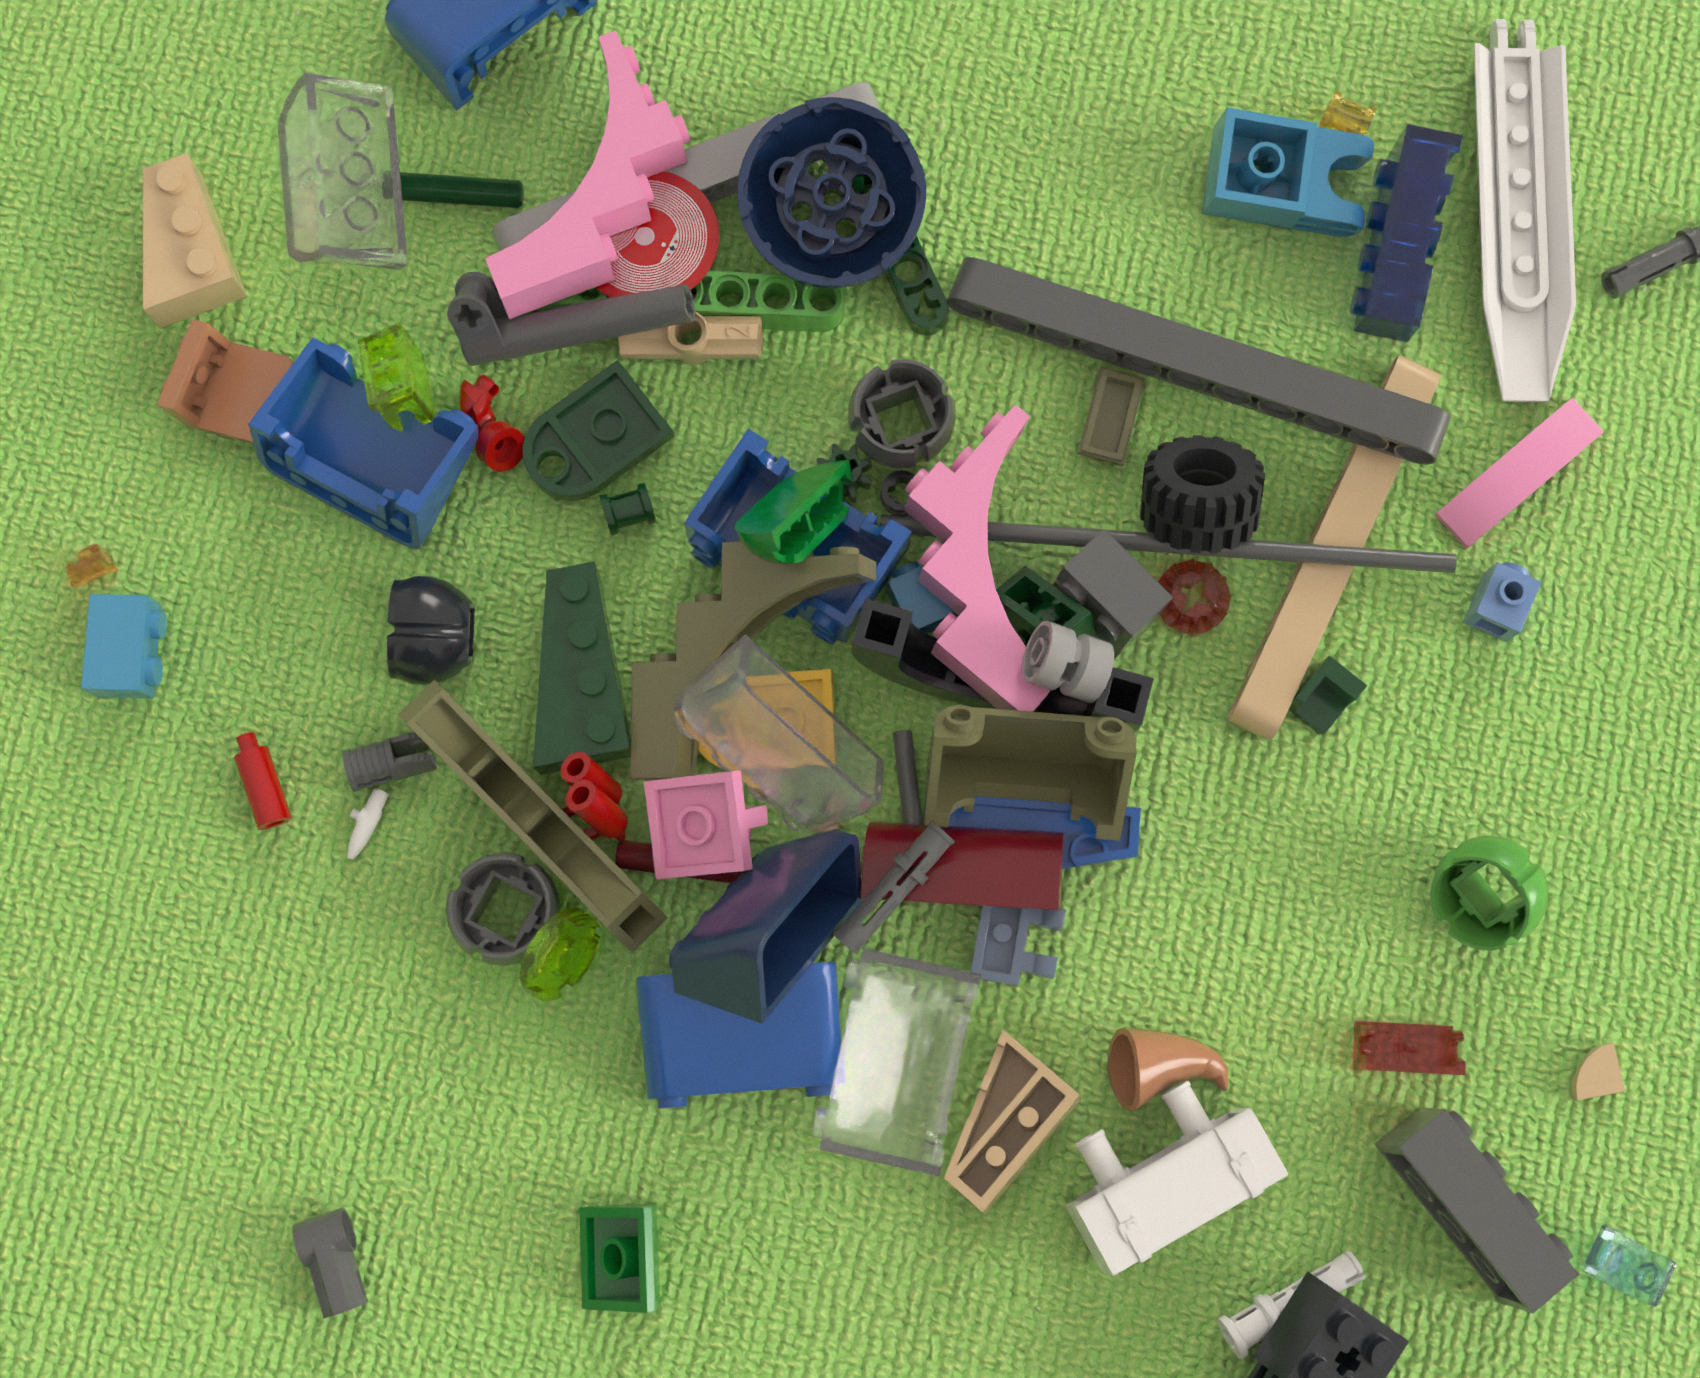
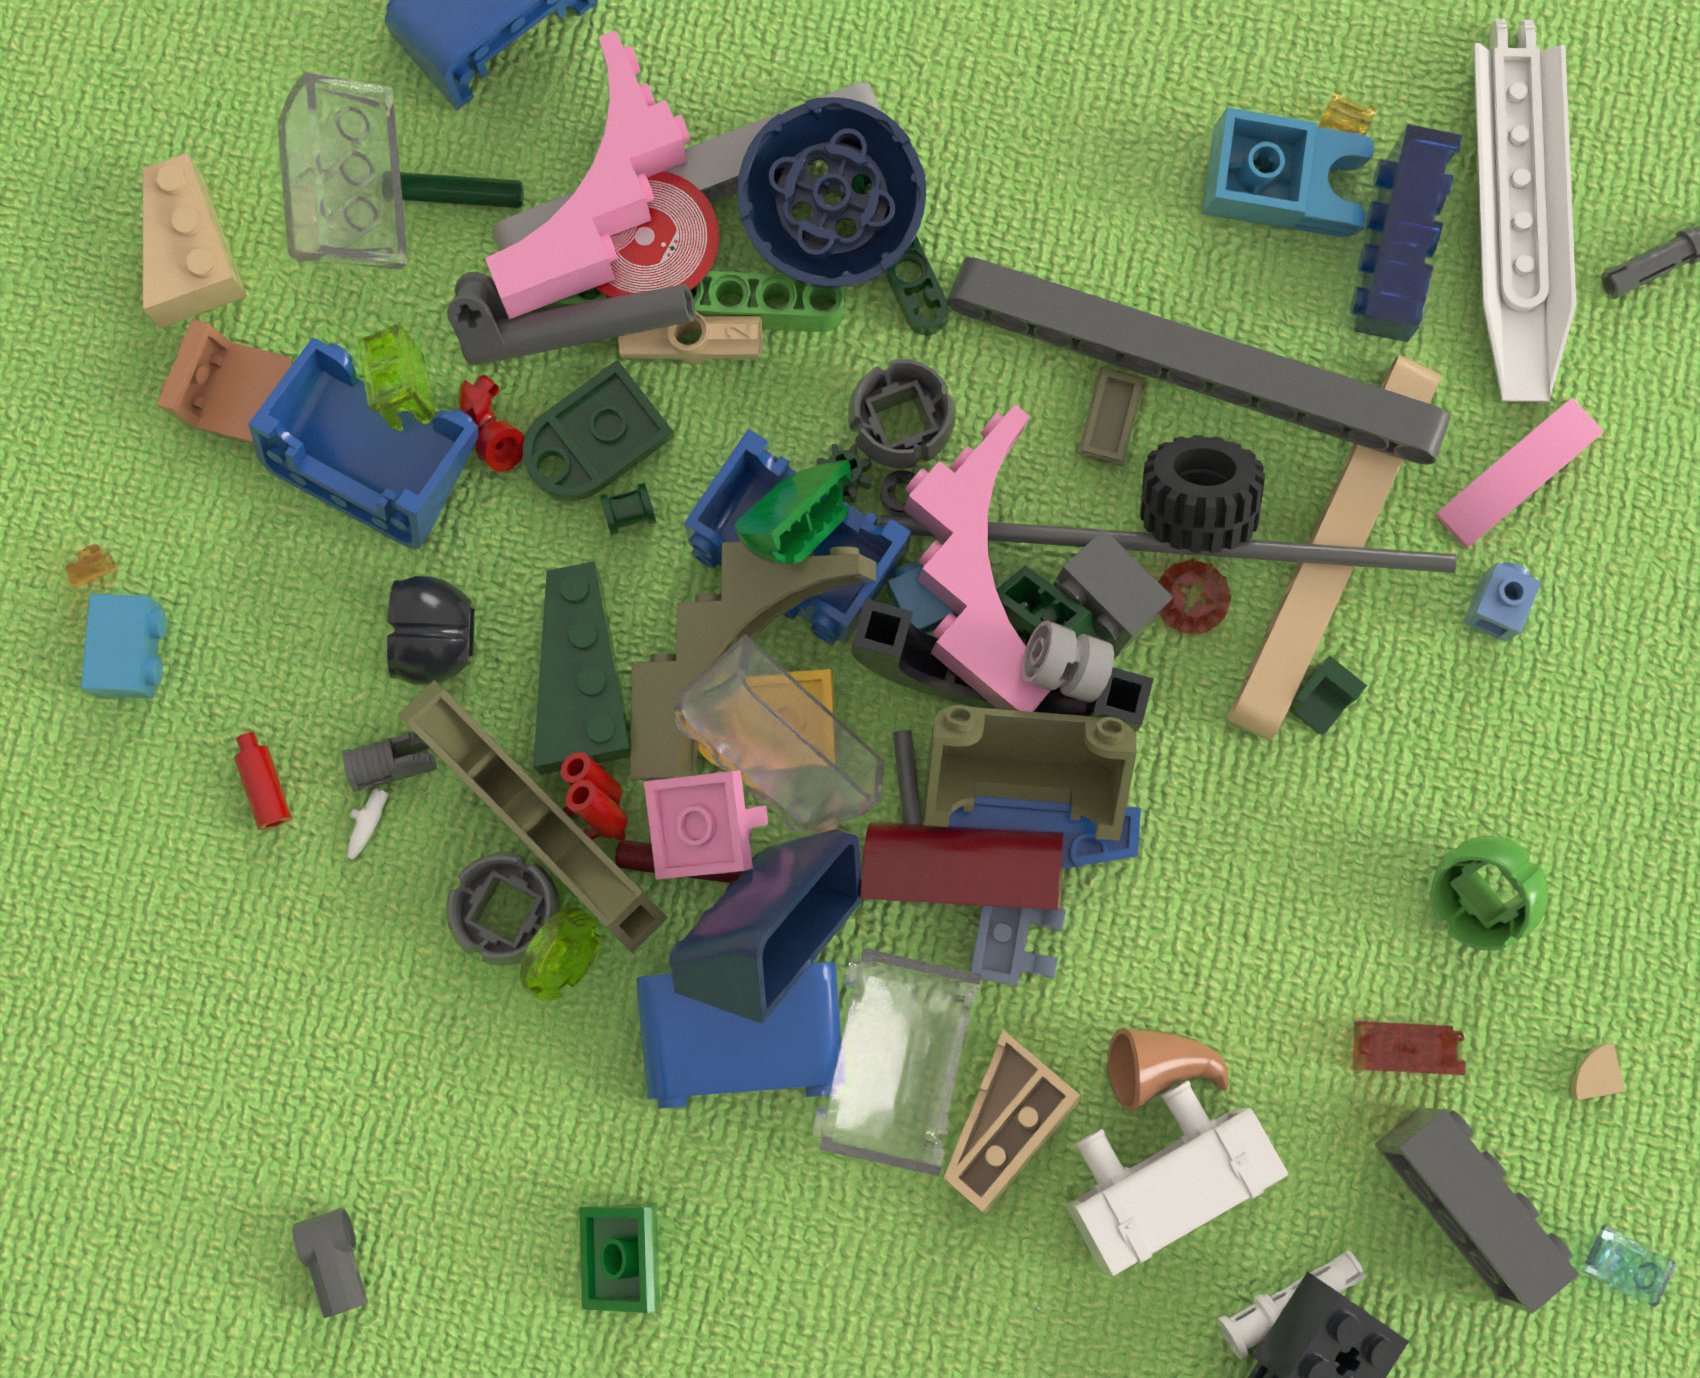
dark grey pin [833,821,955,955] -> none

